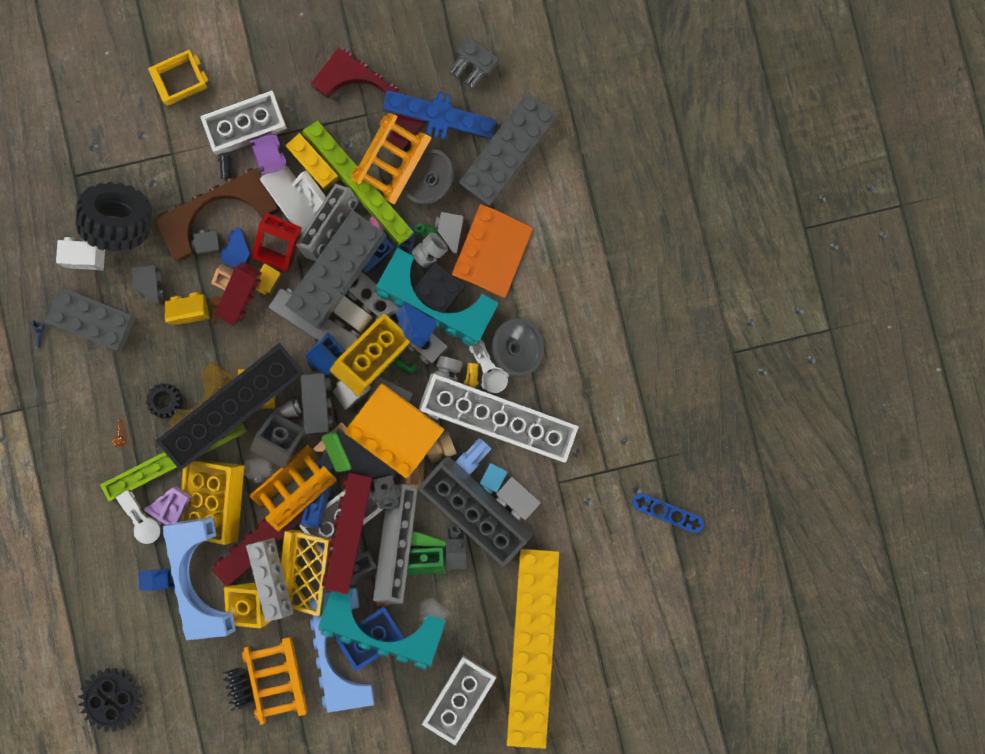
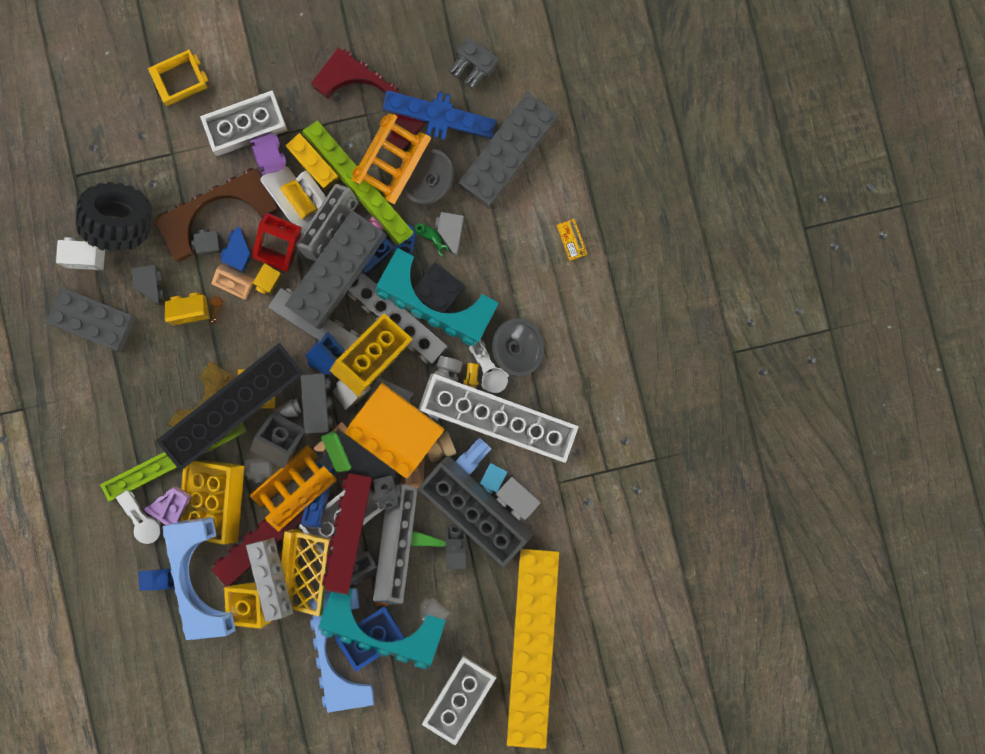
dark blue hand [31,320,45,347] -> none
black gear [78,668,143,732] -> none
clear orange hand [112,419,125,447] -> none
black tyre [146,383,183,419] -> none
dark red brick [214,262,262,326] -> none
black pin [218,155,233,179] -> none
black piece [221,668,254,711] -> none
light orange fence [242,636,308,725] -> none
white beam [333,296,373,333] -> none
green arm [392,357,420,376] -> none
blue slope [396,302,438,348] -> none
green brick [407,547,446,575] -> none
light grey wheel [412,232,448,268] -> none
orange slope [452,204,533,298] -> none
blue beam [632,494,704,533] -> none
none -> yellow tile [280,180,318,219]
none -> tile [556,219,587,261]

